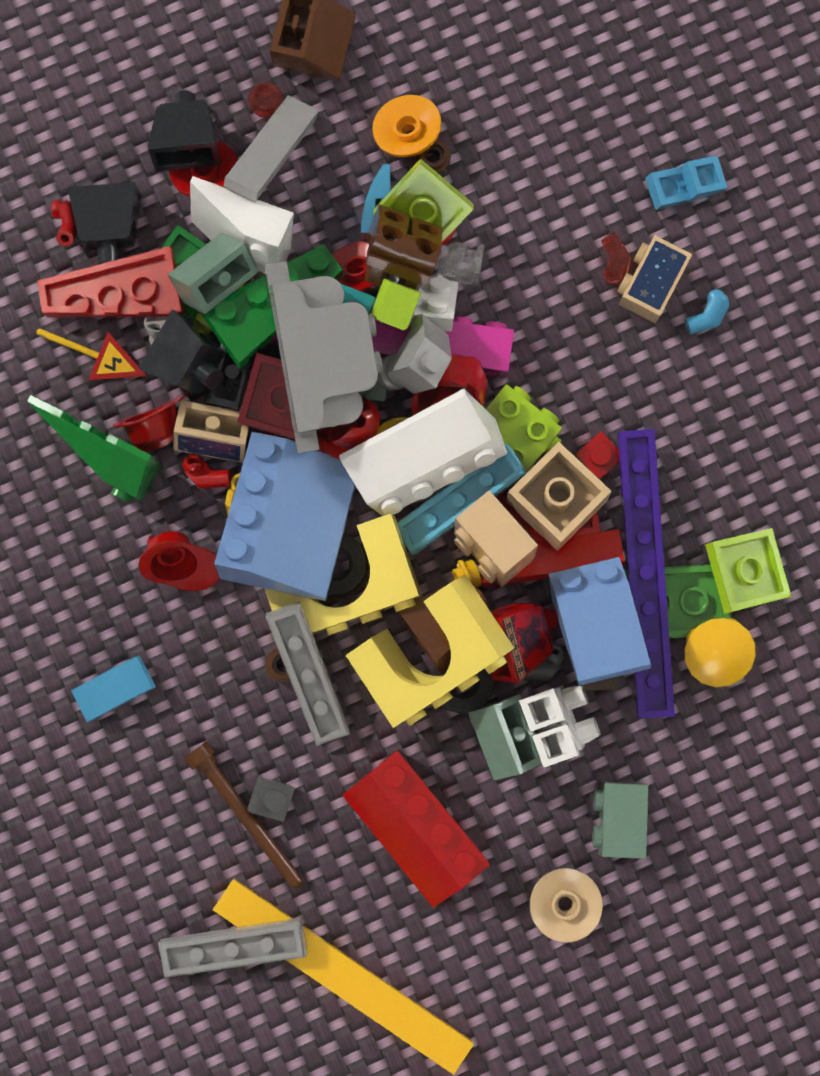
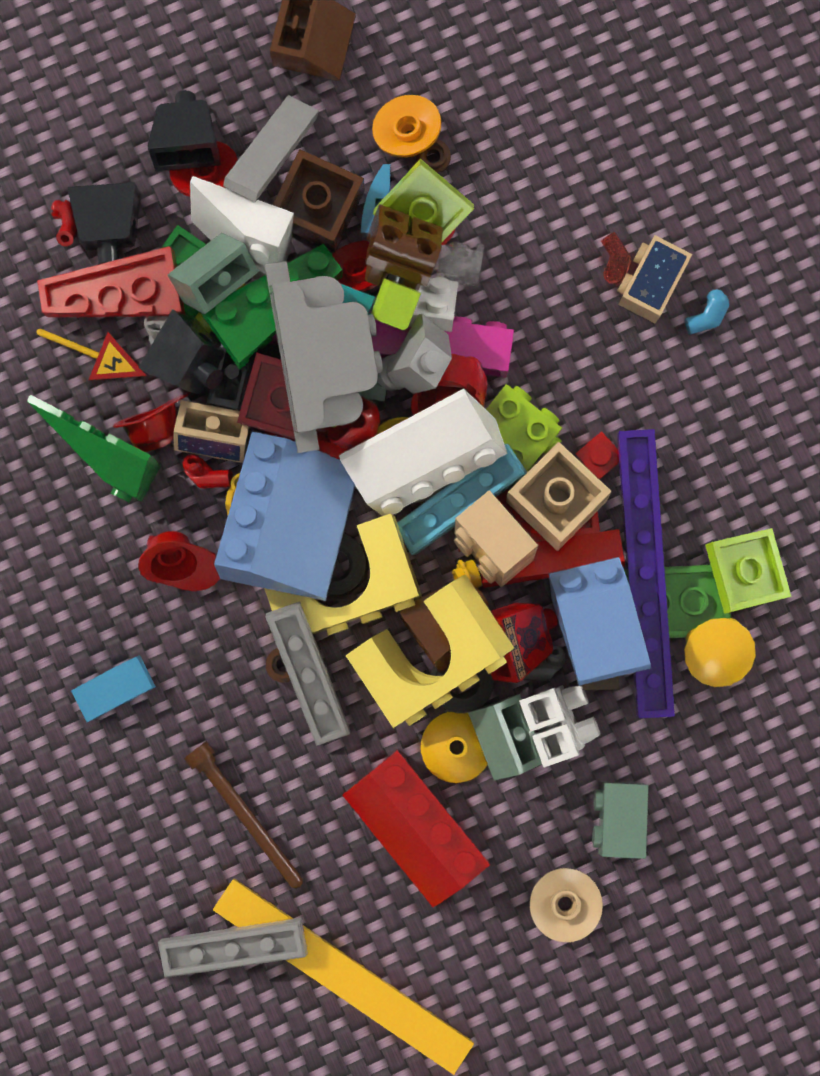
dark grey plate [247,776,295,822] -> none
clear red plate [248,82,283,118] -> none
dark azure slope [645,156,728,210] -> none
none -> reddish brown brick [273,149,365,252]
none -> yellow dish [421,712,488,783]

